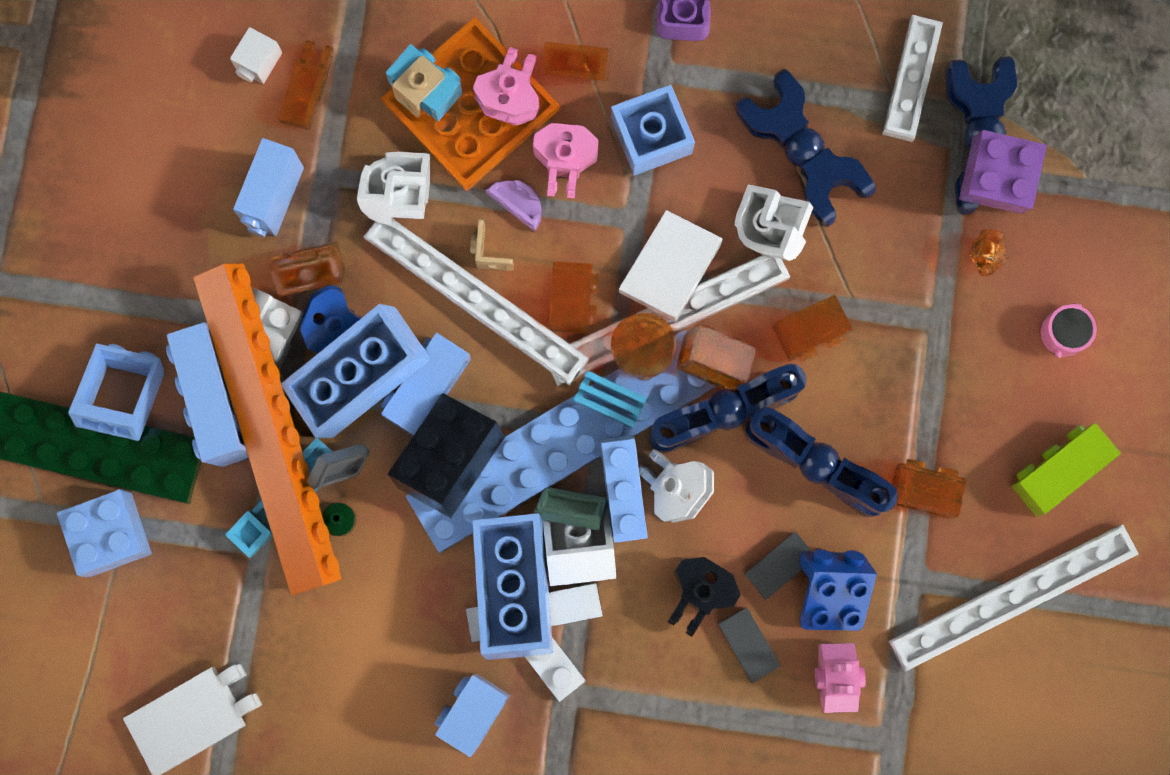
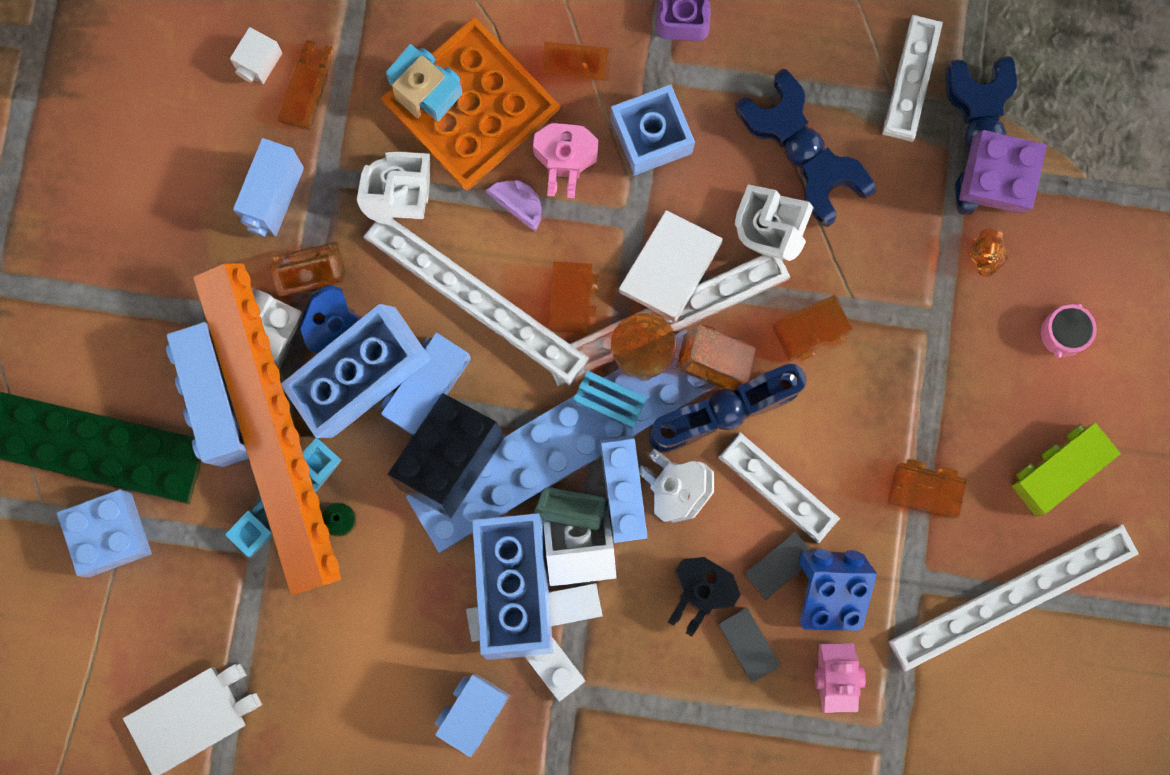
light blue window [68,343,165,441] -> none
dark grey tile [307,443,370,489] -> none
tan bracket [470,219,514,271] -> none
bright pink hinge [473,47,539,126] -> none
dark blue piece [745,407,898,517] -> none
none -> white tile [718,432,840,544]

